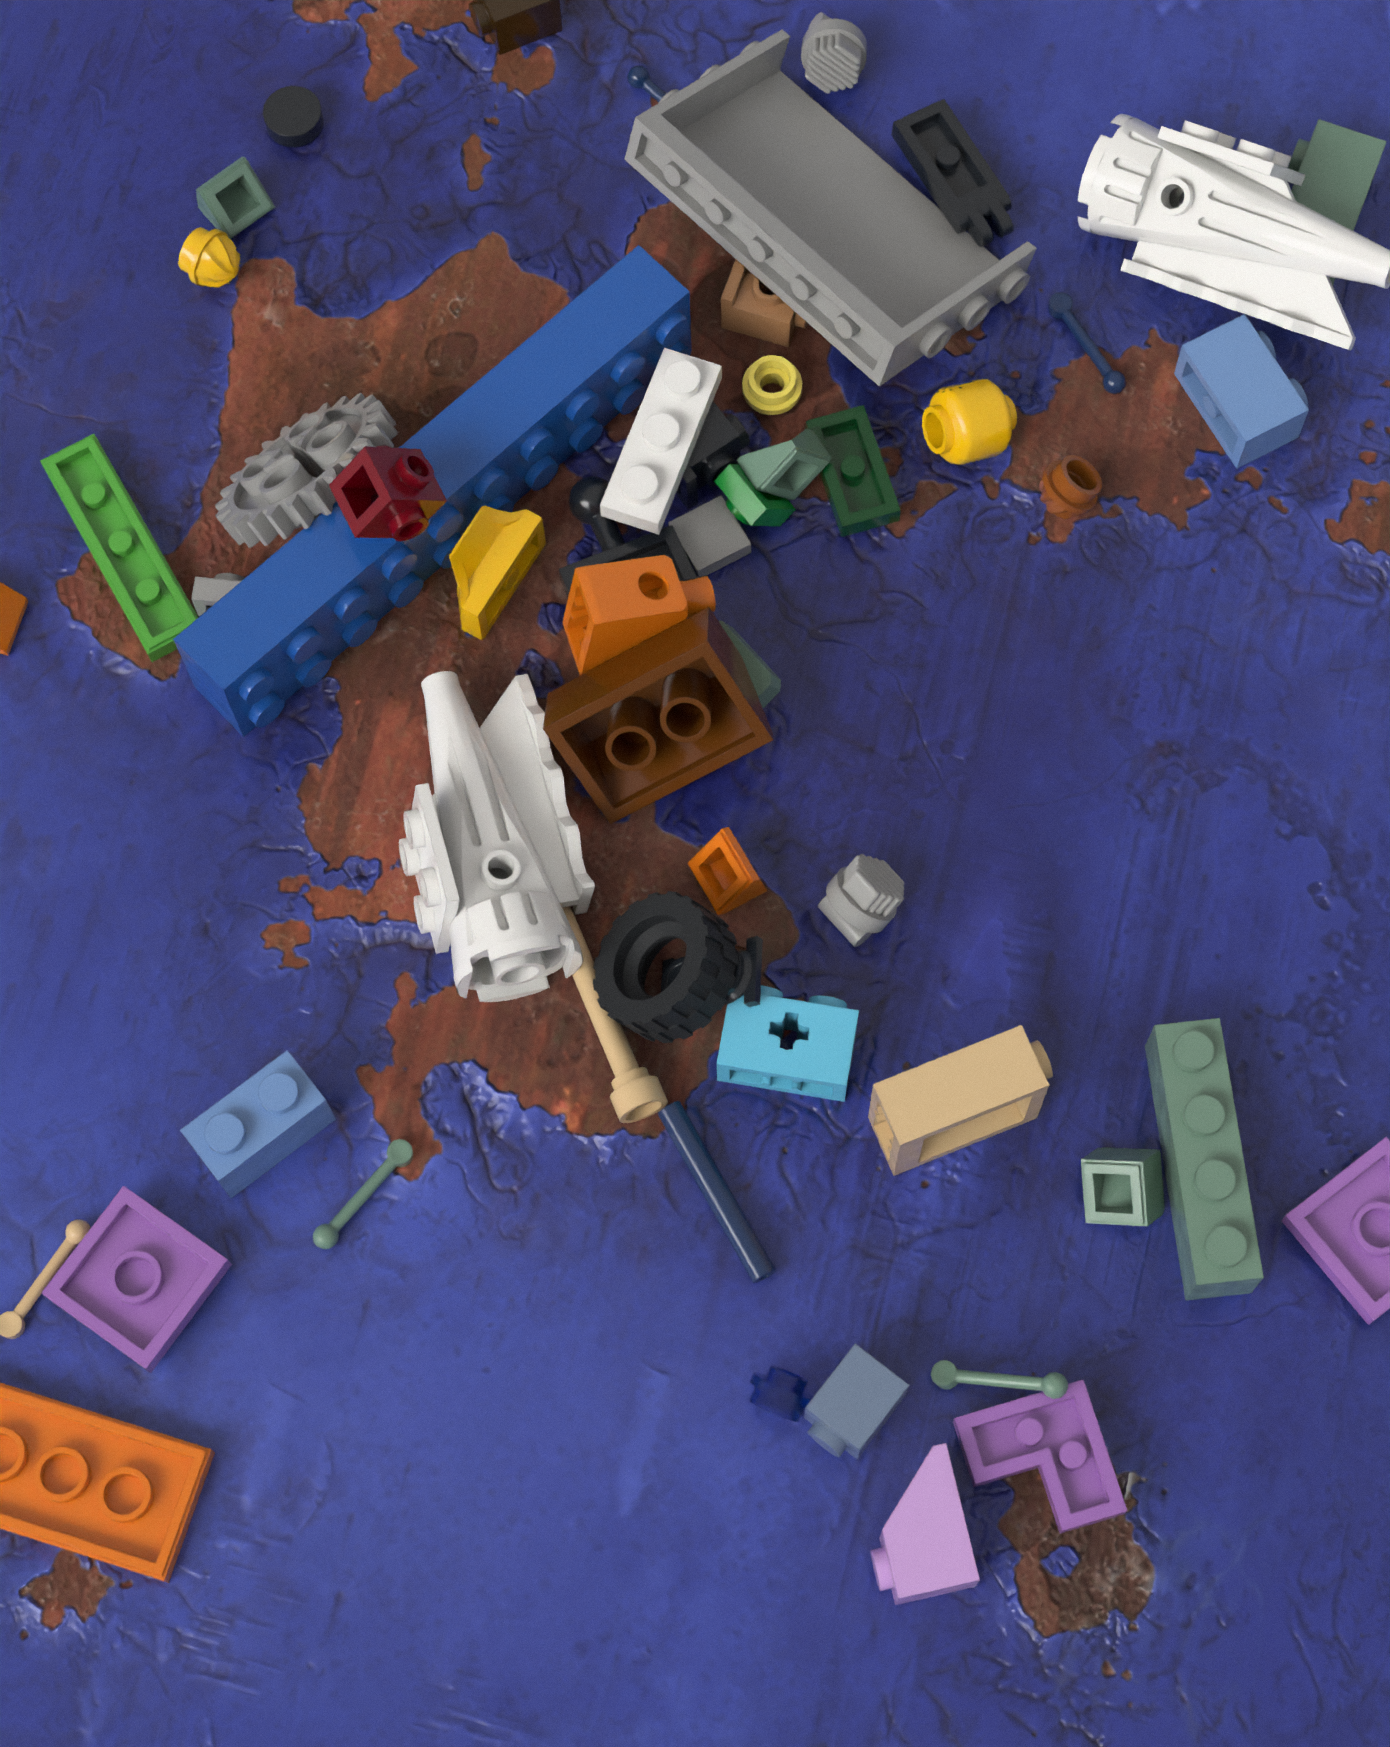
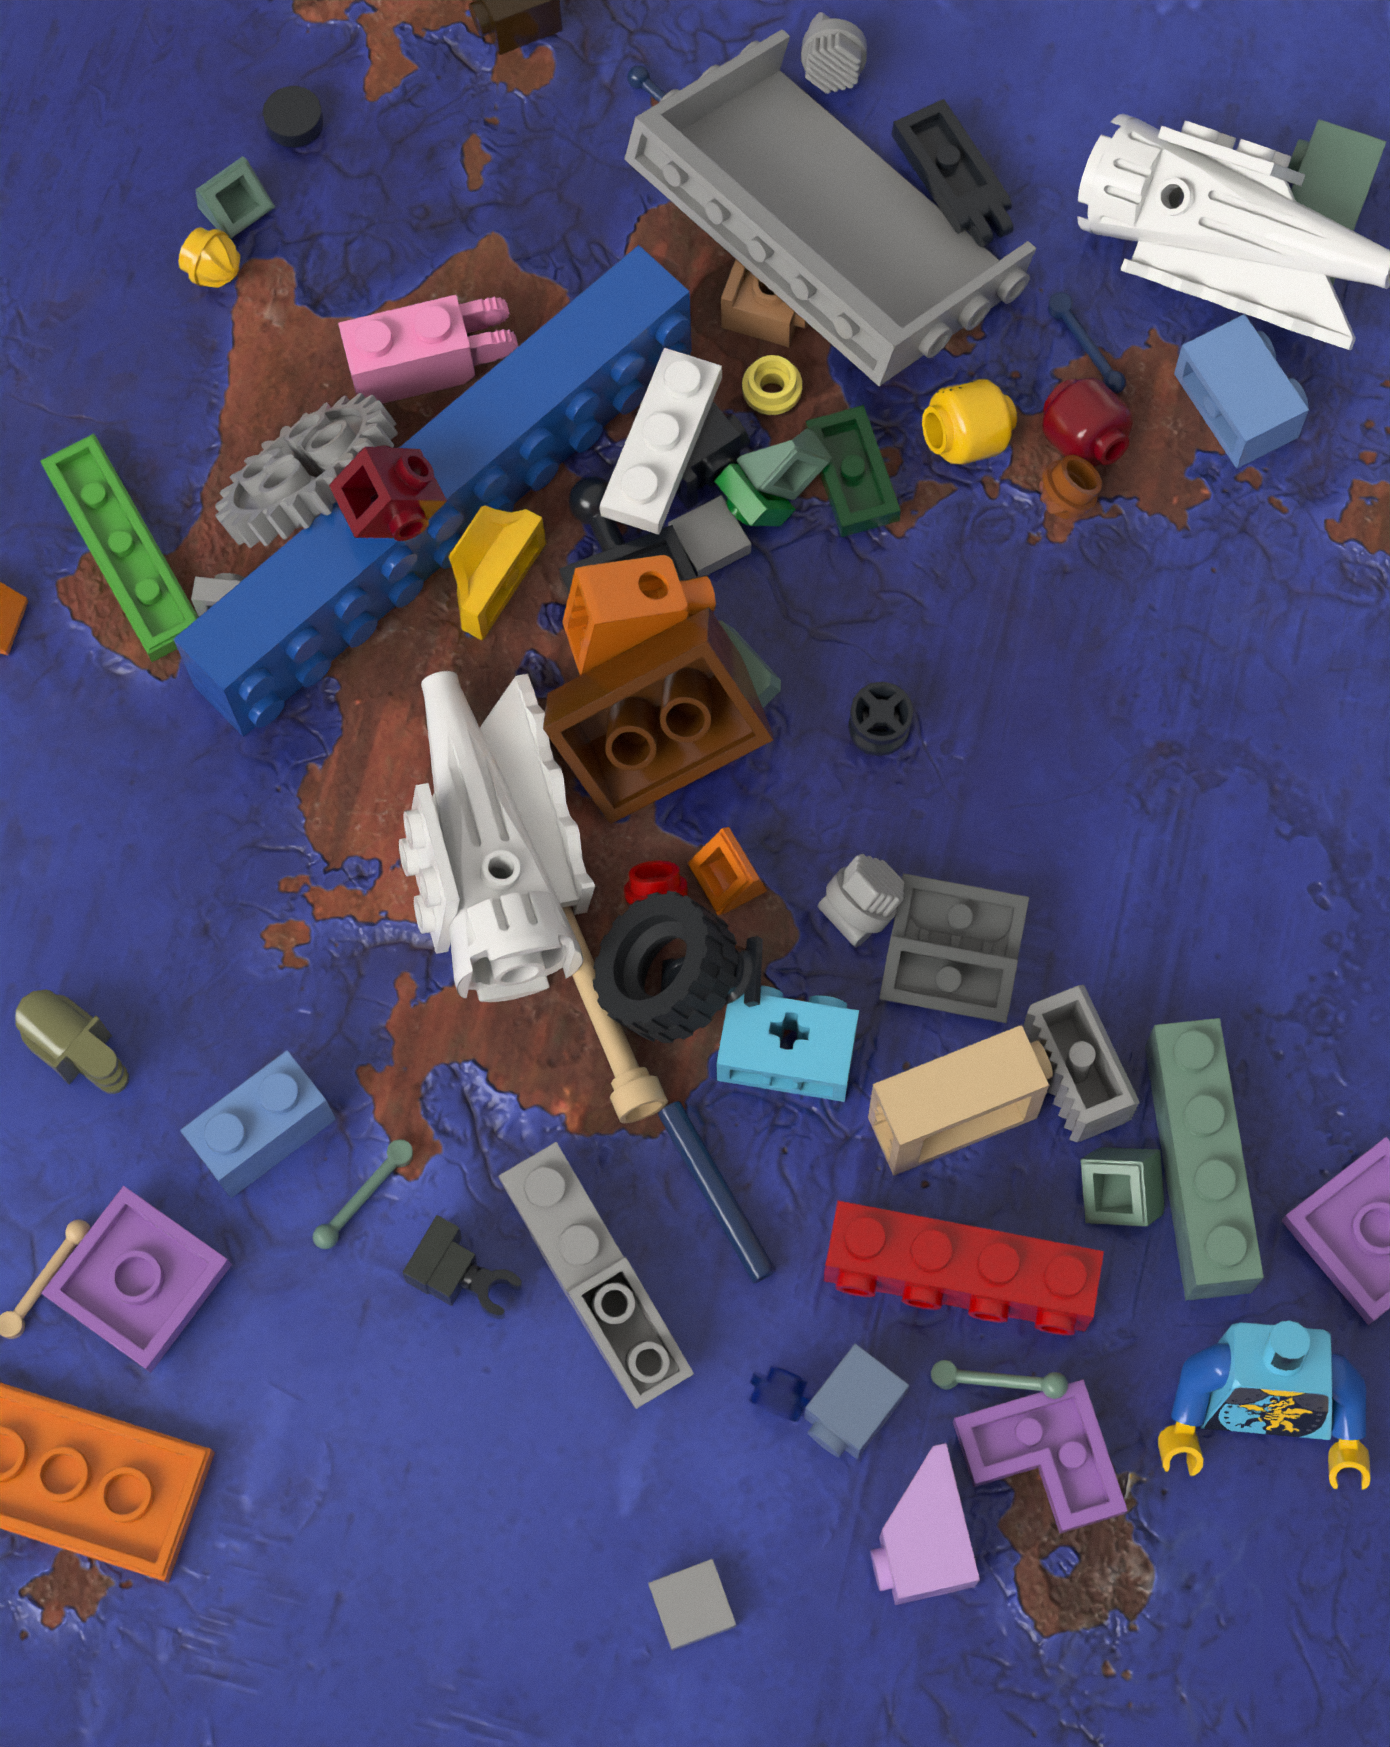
none -> olive arm [15,989,129,1094]
none -> bright pink hinge [338,295,518,404]
none -> pearl dark grey piece [402,1215,522,1319]
none -> light grey slope [498,1142,694,1409]
none -> red plate [624,860,688,905]
none -> light grey tile [648,1559,736,1651]
none -> red brick [823,1200,1104,1335]
none -> black wheel [848,682,913,756]
none -> dark grey slope [879,873,1029,1023]
none -> light grey brick [1023,985,1140,1143]
none -> dark red head [1042,377,1133,467]
none -> torso [1158,1321,1371,1490]

